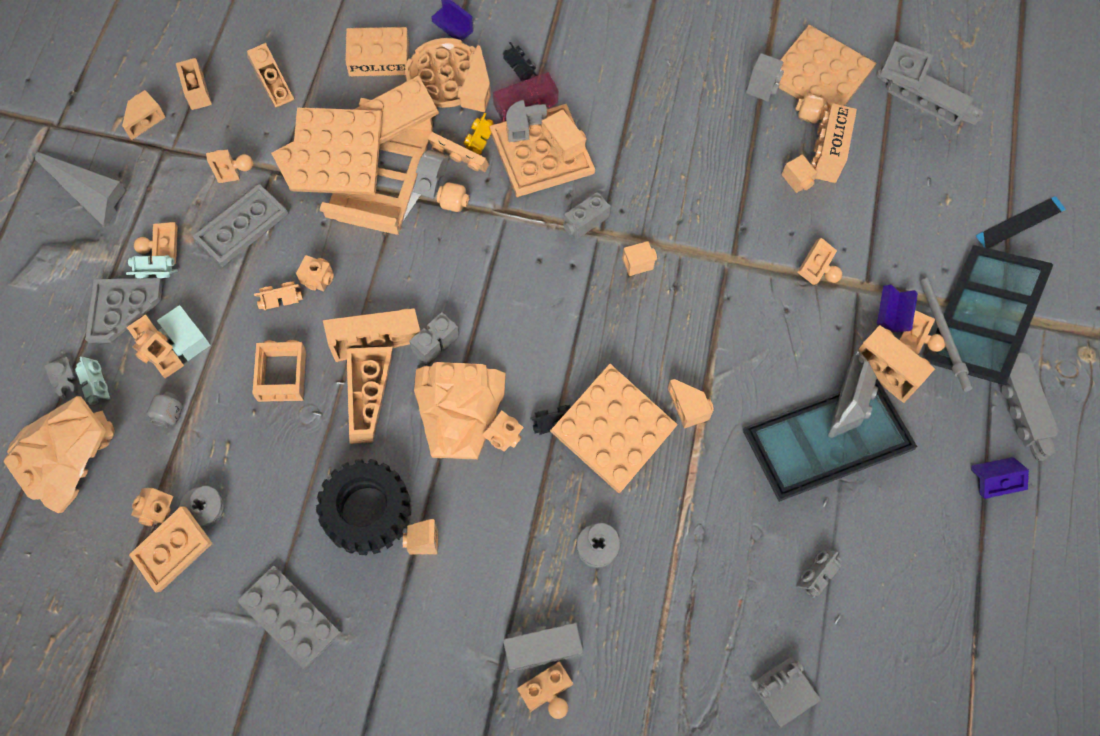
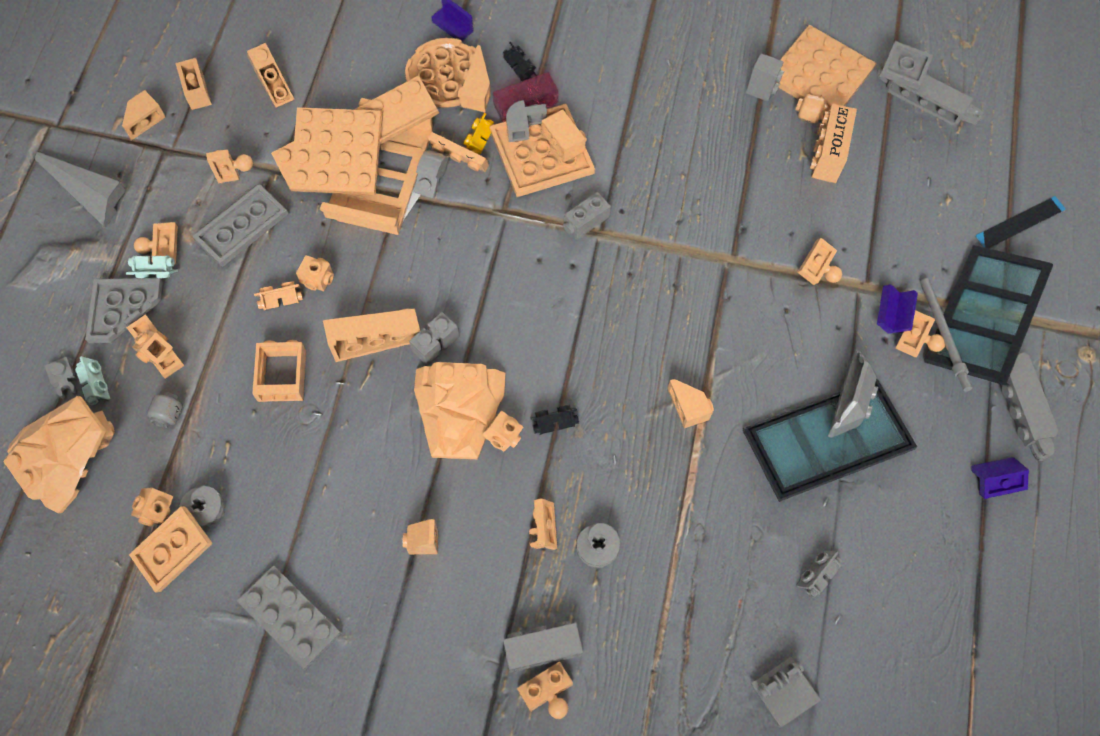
light aqua brick [157,305,211,361] -> none
black tyre [316,459,412,555] -> none
light nougat brick [346,27,409,76] -> none
light nougat wedge [346,347,393,444] -> none
light nougat head [437,182,469,212] -> none
light nougat plate [550,364,678,493] -> none
light nougat brick [622,241,657,276] -> none
light nougat brick [782,154,818,193] -> none
light nougat brick [858,325,935,403] -> none
none -> light nougat plate [529,499,557,550]

